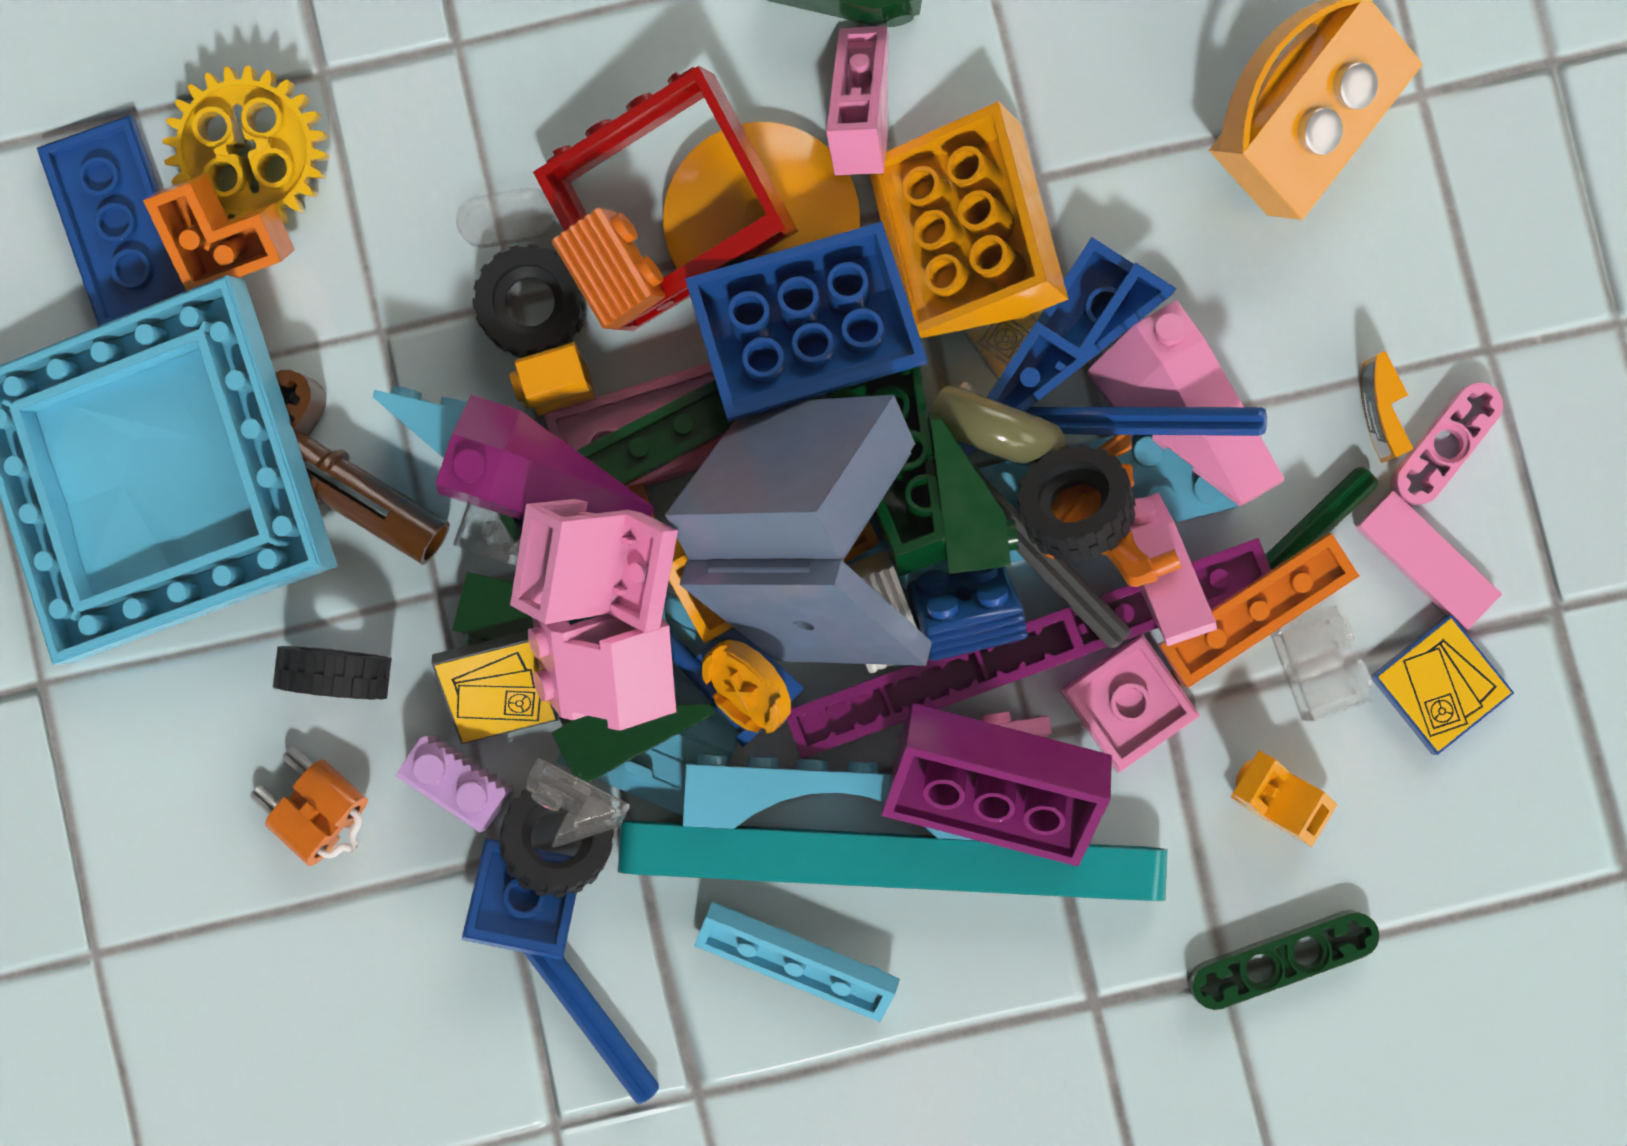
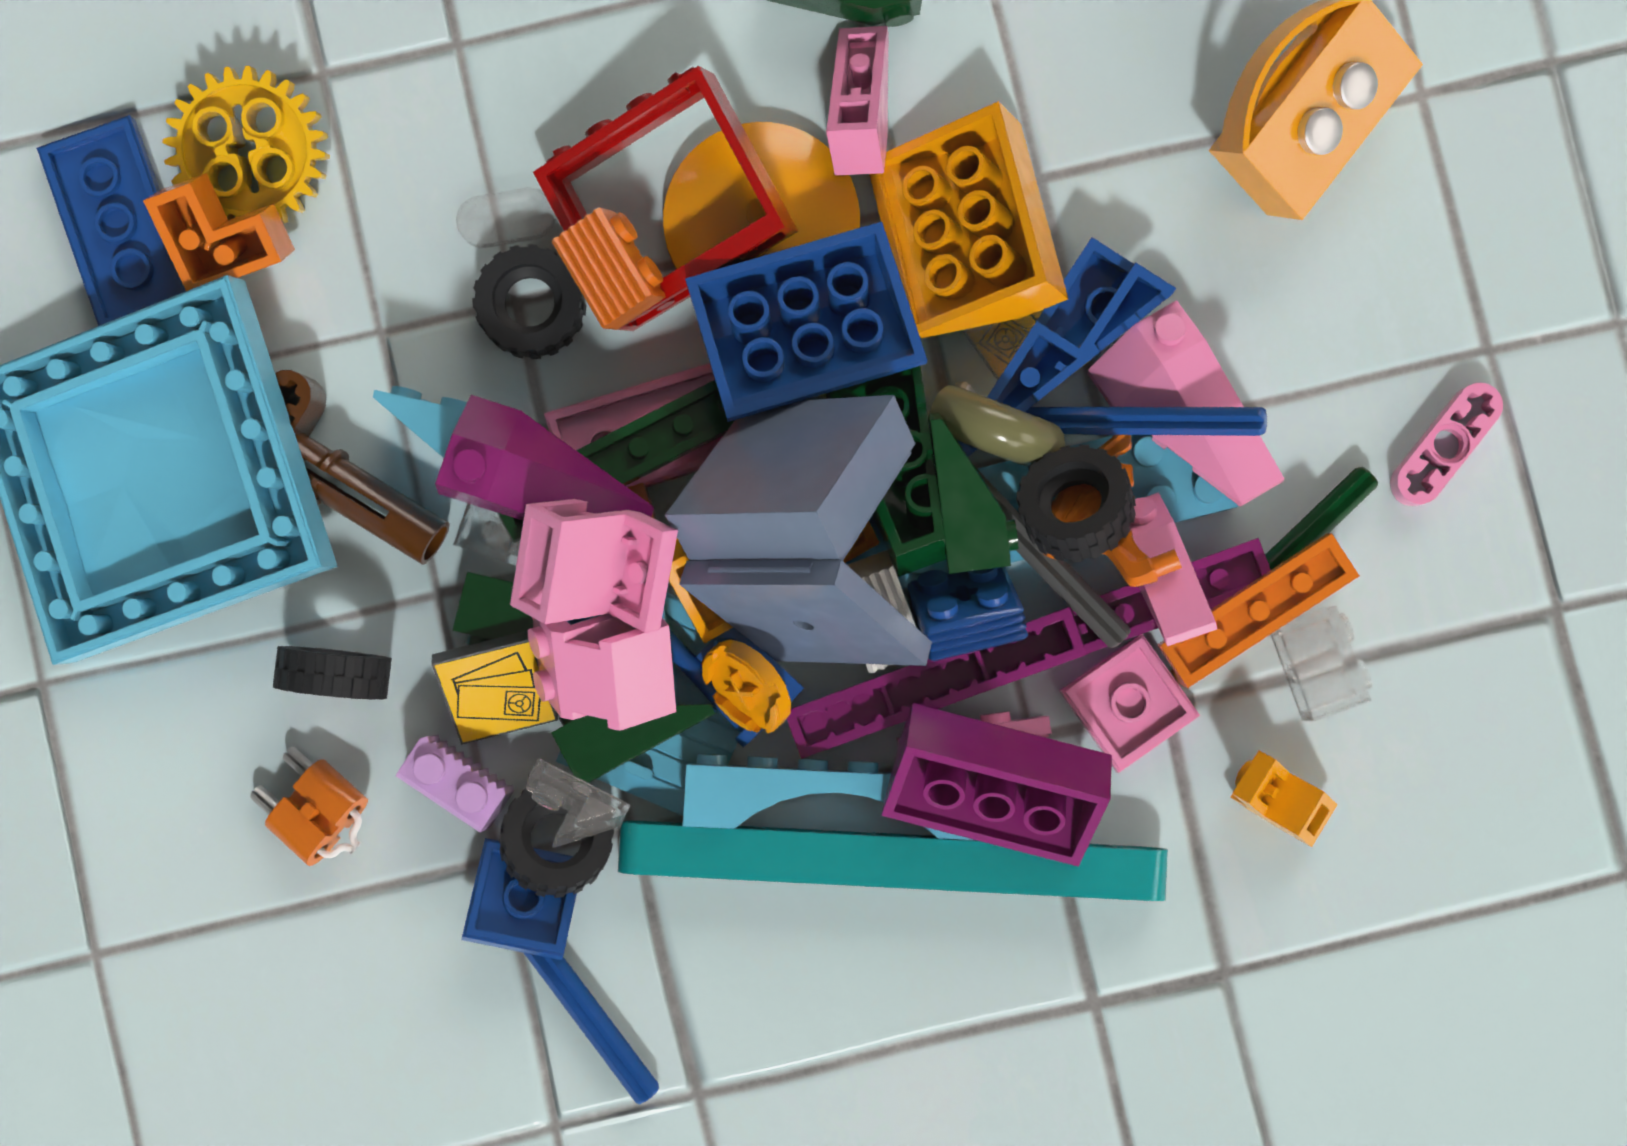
light orange brick [509,342,596,416] -> none
medium azure plate [694,902,900,1022] -> none
dark green beam [1188,910,1380,1010] -> none
bright pink tile [1355,490,1502,630] -> none
light orange slope [1361,351,1414,463] -> none
yellow tile [1370,615,1514,755] -> none

